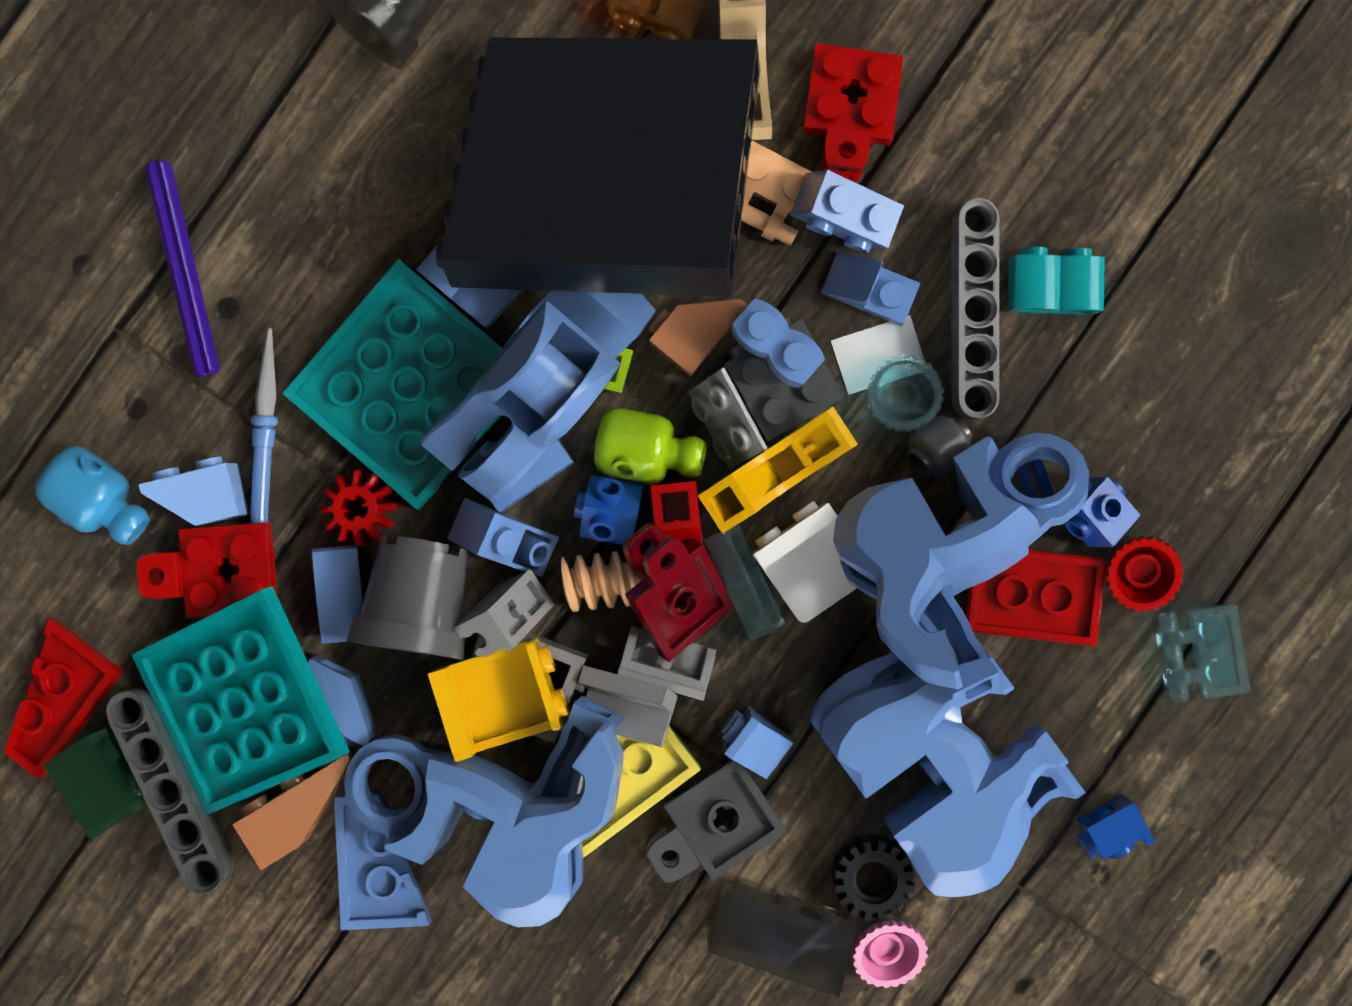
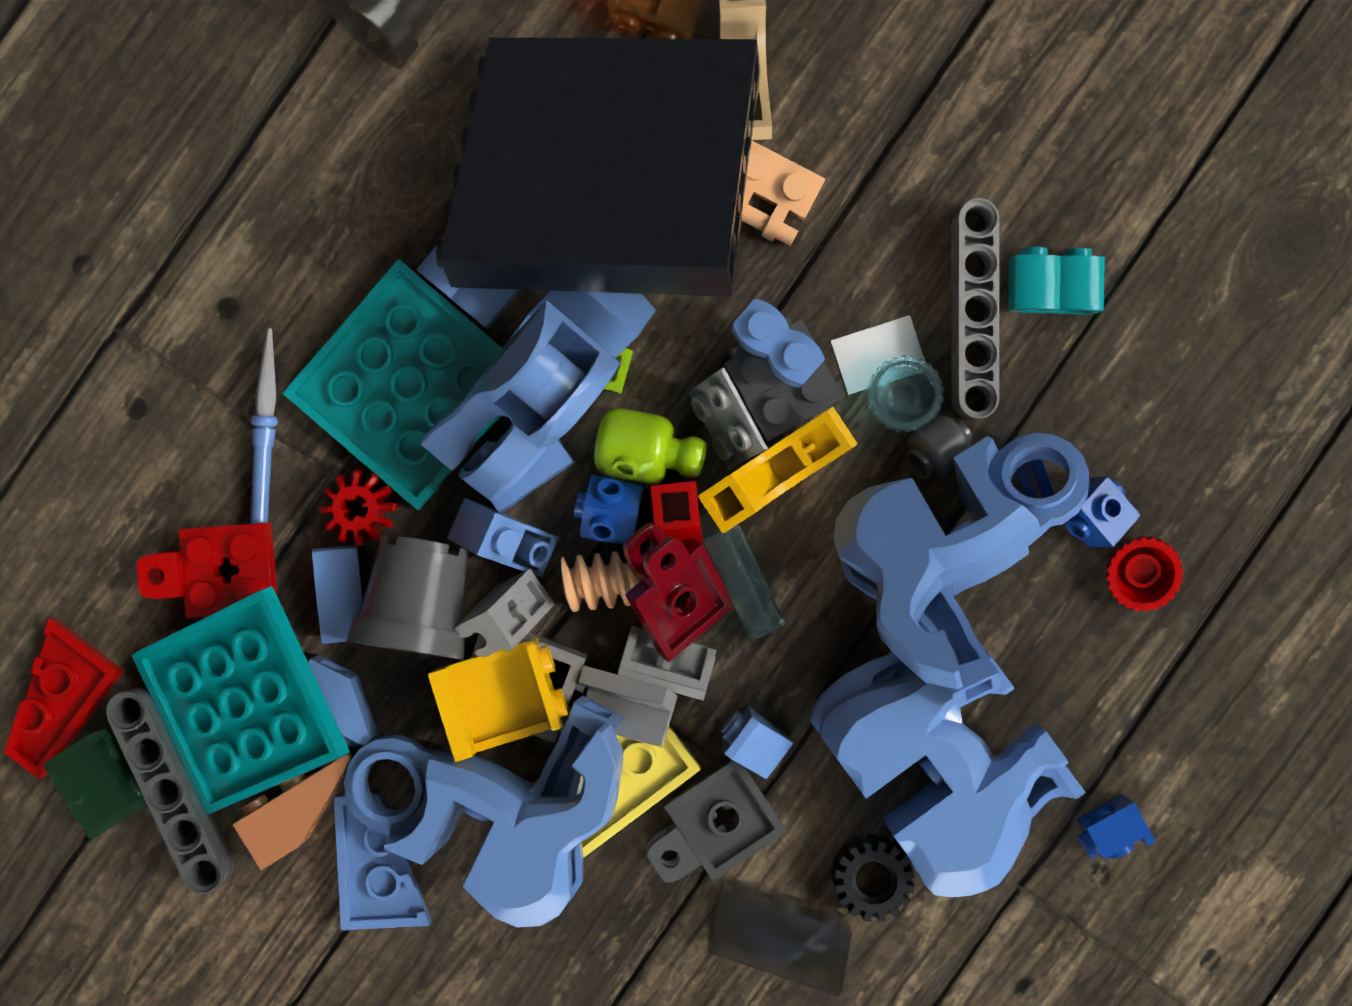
dark azure piece [35,446,150,545] -> none
light blue slope [139,457,250,526] -> none
dark purple axle [145,160,220,377] -> none
nougat slope [648,299,748,378] -> none
white bracket [752,501,857,623] -> none
brick [790,170,904,254] -> none
red plate [803,43,904,183] -> none
medium blue slope [821,251,920,326] -> none
bright pink hat [851,920,928,988] -> none
red tile [964,550,1107,647] -> none
clear light blue plate [1156,603,1250,703] -> none

